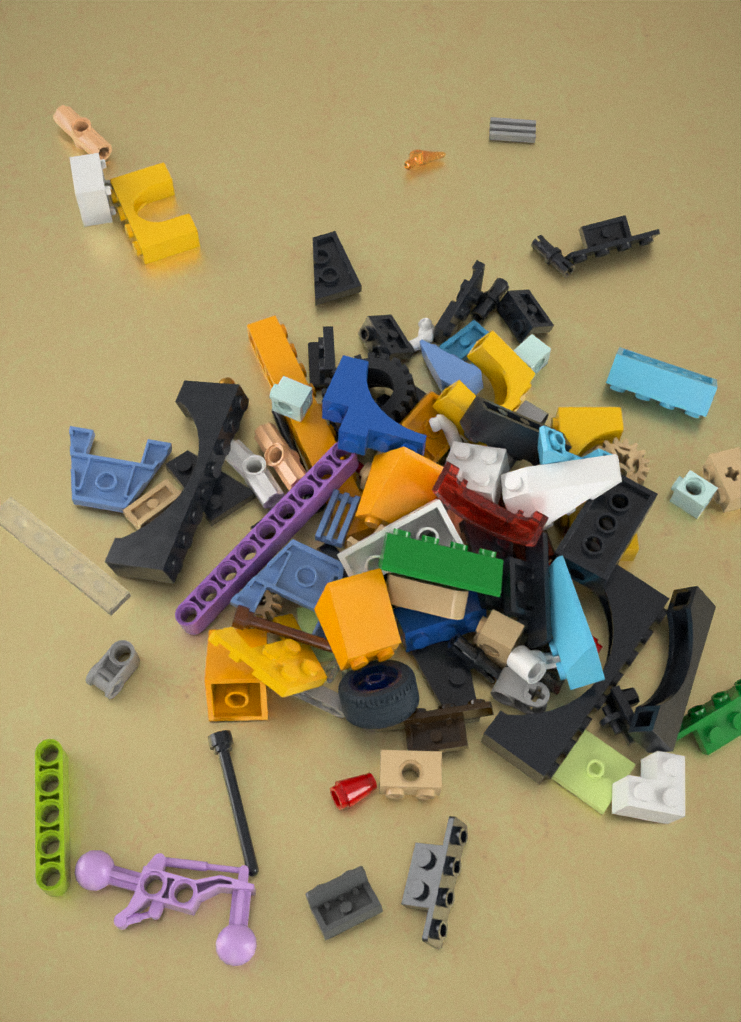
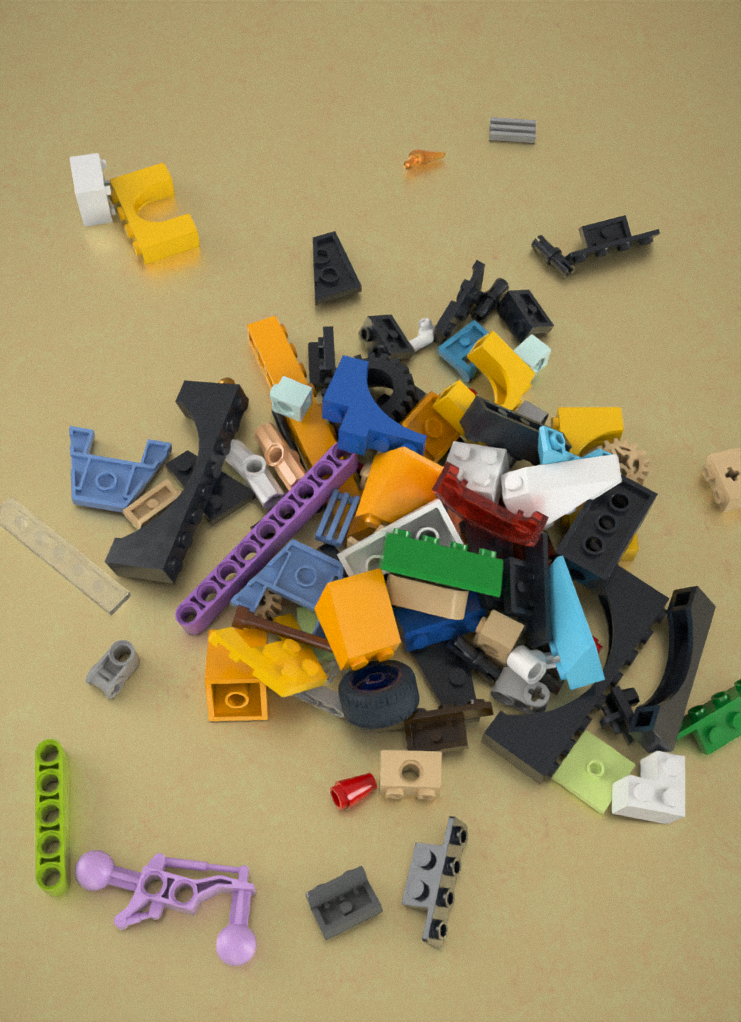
light nougat piece [53,105,112,160] -> none
black piece [207,730,259,877] -> none
medium blue slope [419,339,484,395] -> none
white arm [429,414,463,448] -> none
medium azure slope [606,347,718,418] -> none
light aqua brick [670,470,718,519] -> none

